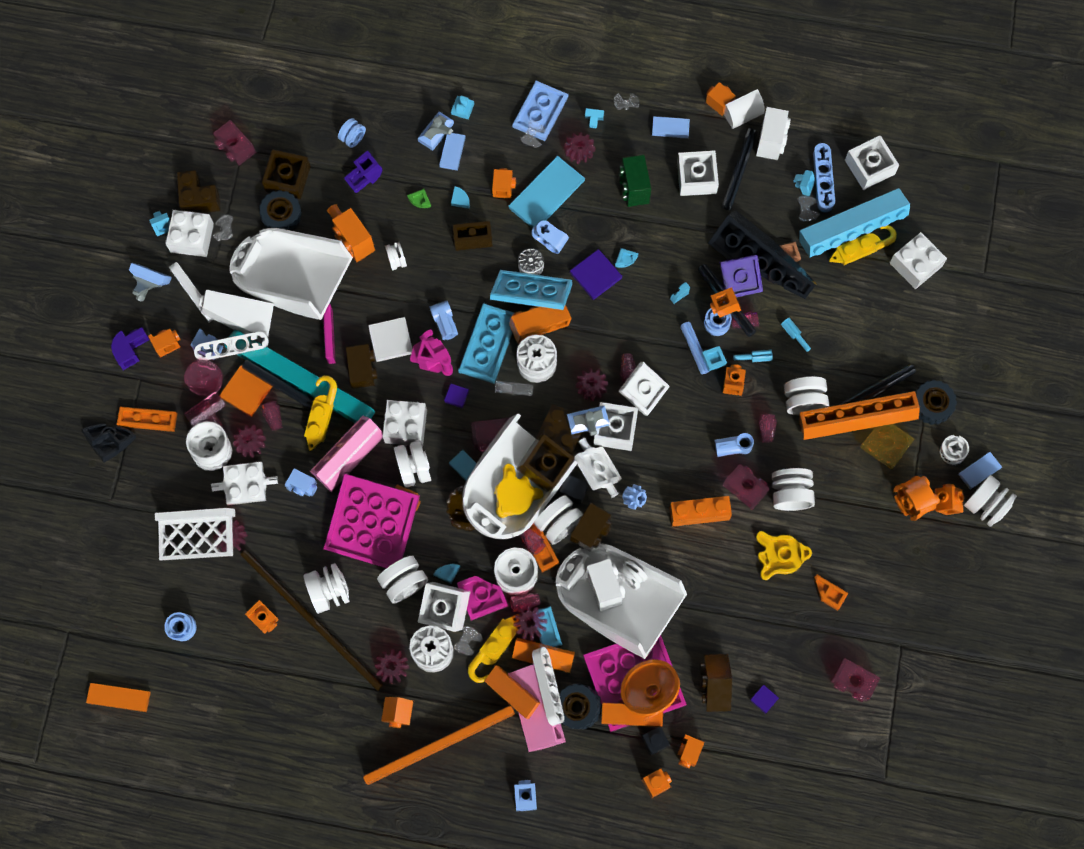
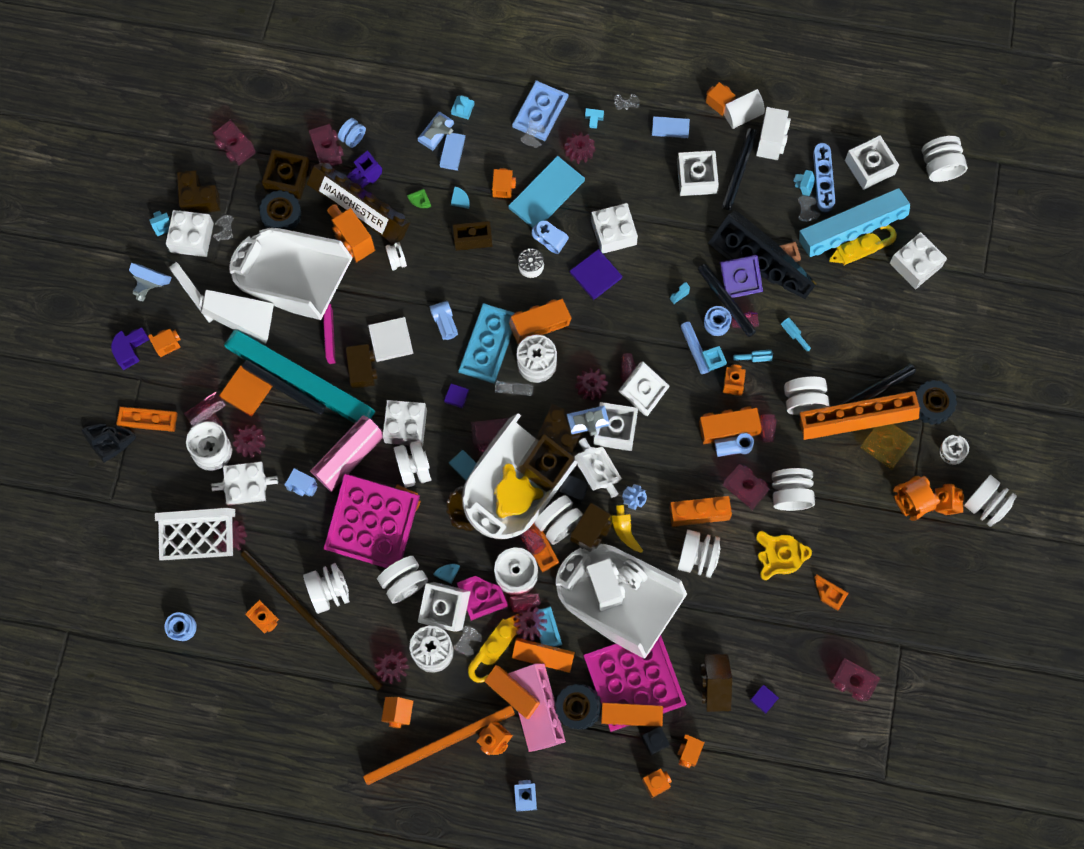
orange tile [86,683,151,712] -> none
clear pink tile [184,360,223,396] -> none
light blue brick [191,329,223,360] -> none
white beam [194,332,269,361] -> none
clear pink cone [261,401,283,431] -> none
yellow plate [304,376,337,451] -> none
dark pink piece [410,330,453,376] -> none
medium azure tile [490,270,572,310] -> none
white beam [532,647,564,726] -> none
medium azure tile [615,248,638,268] -> none
dark green brick [618,155,651,207] -> none
orange dish [621,660,680,716] -> none
orange brick [710,287,741,318] -> none
light blue tile [958,452,1002,490] -> none
none -> dark brown brick [307,162,411,244]
none -> clear pink brick [309,124,344,166]
none -> orange brick [477,722,513,755]
none -> white brick [591,203,638,253]
none -> yellow bar [612,505,643,553]
none -> white wheel [678,529,721,578]
none -> orange brick [699,407,762,444]
none -> white wheel [922,136,968,182]

